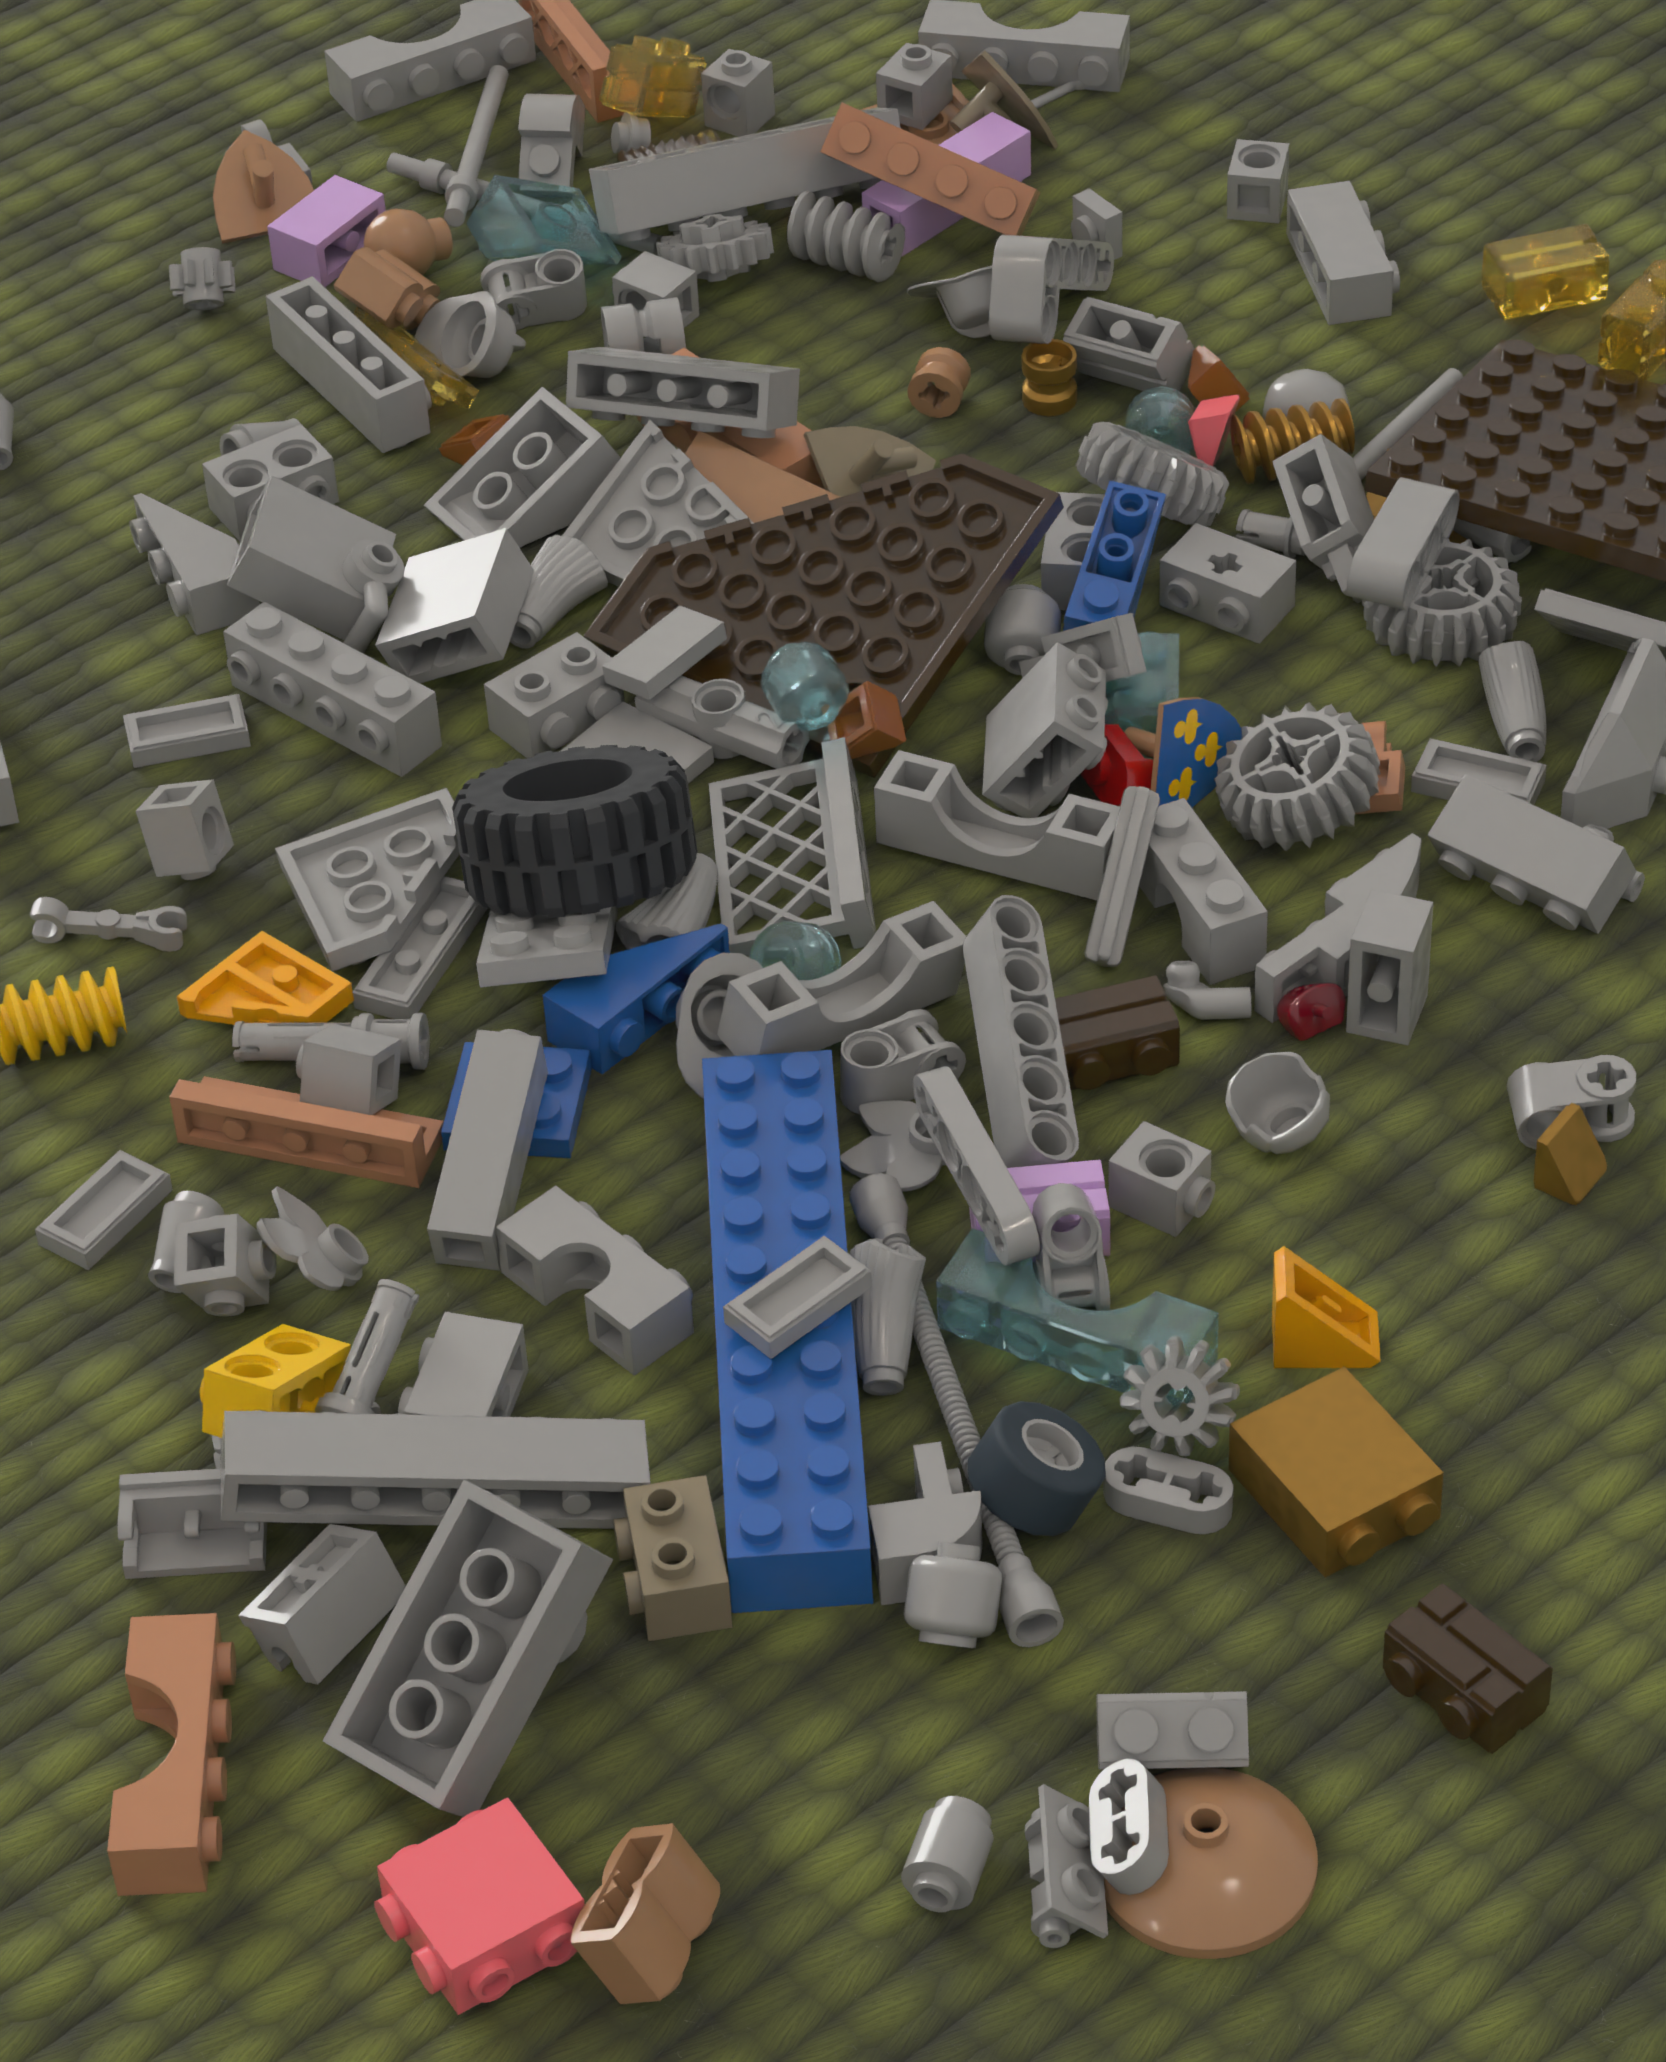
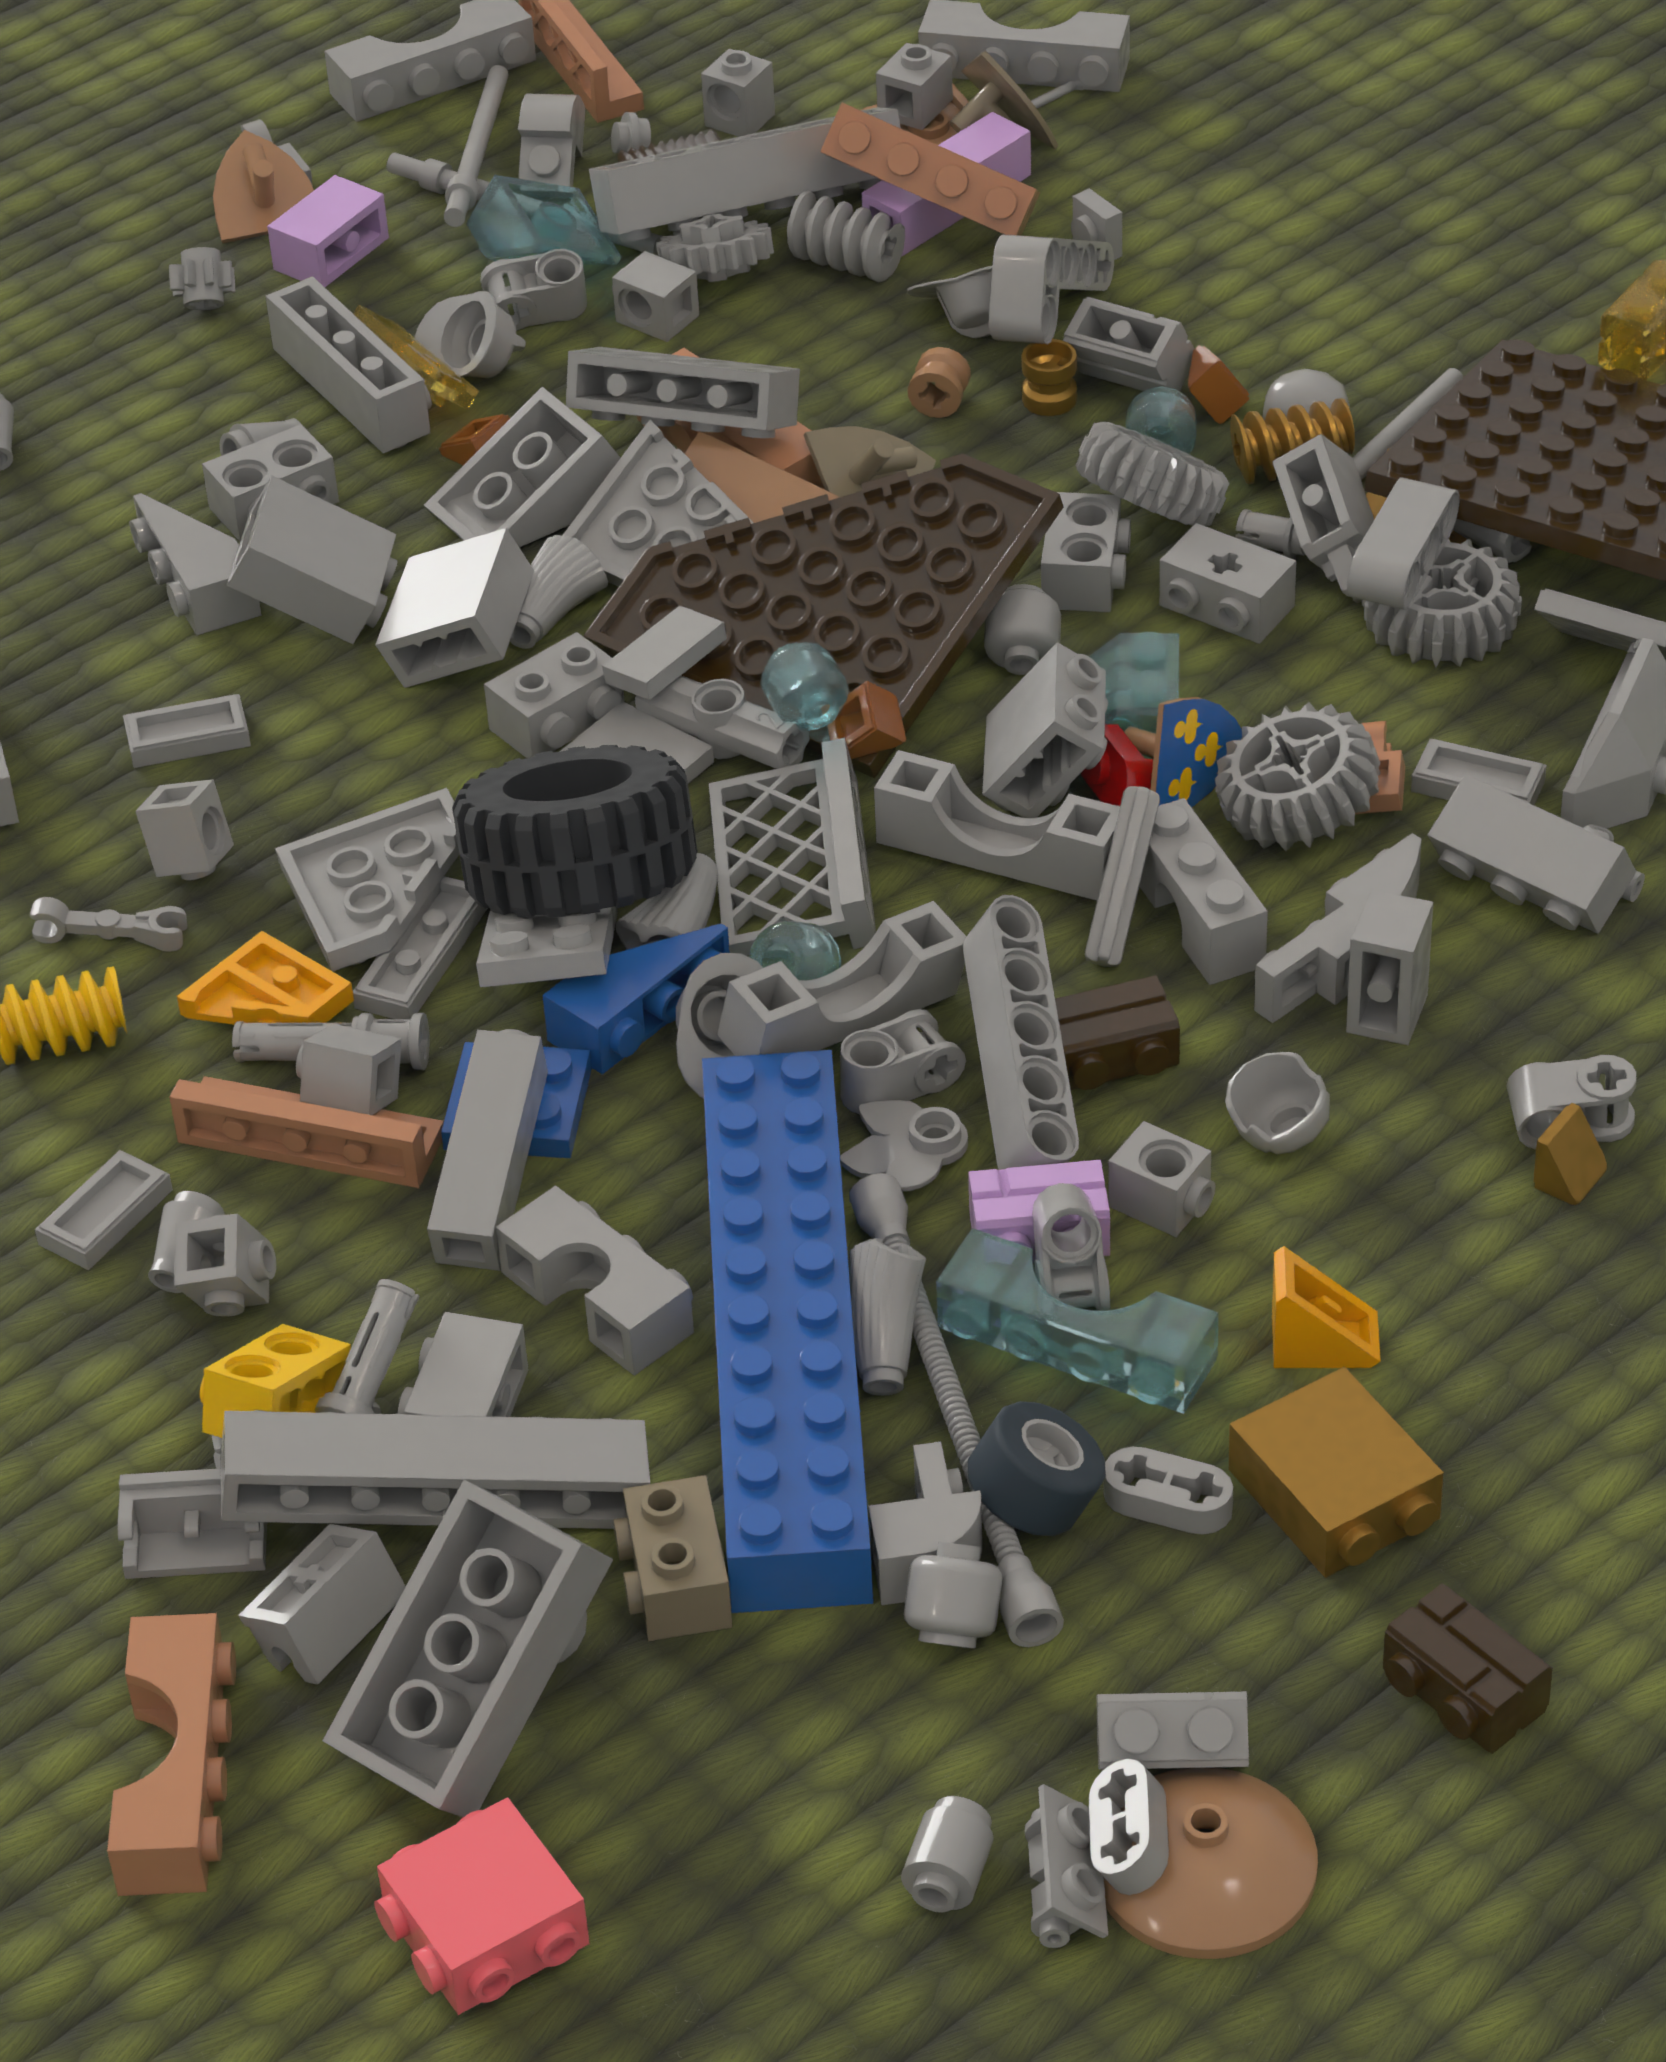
light grey brick [223,602,442,777] -> none
light grey plate [257,1186,369,1291] -> none
medium nougat brick [334,247,440,330] -> none
light grey plate [342,539,405,654] -> none
medium nougat piece [363,208,453,275] -> none
medium nougat brick [571,1823,720,2004] -> none
clear yellow brick [599,36,707,118] -> none
light grey wheel [601,297,686,354] -> none
light grey tile [723,1236,872,1359] -> none
light grey beam [913,1066,1040,1266] -> none
light grey hinge [1019,613,1147,682] -> none
blue slope [1063,481,1166,631] -> none
light grey gear [1120,1336,1240,1456] -> none
light grey arm [1163,961,1251,1020] -> none
coral slope [1188,395,1240,467] -> none
light grey brick [1227,139,1289,223] -> none
dark red piece [1277,983,1346,1041] -> none
light grey brick [1286,181,1400,325] -> none
light grey piece [1478,641,1547,762] -> none
clear yellow brick [1482,224,1610,320] -> none

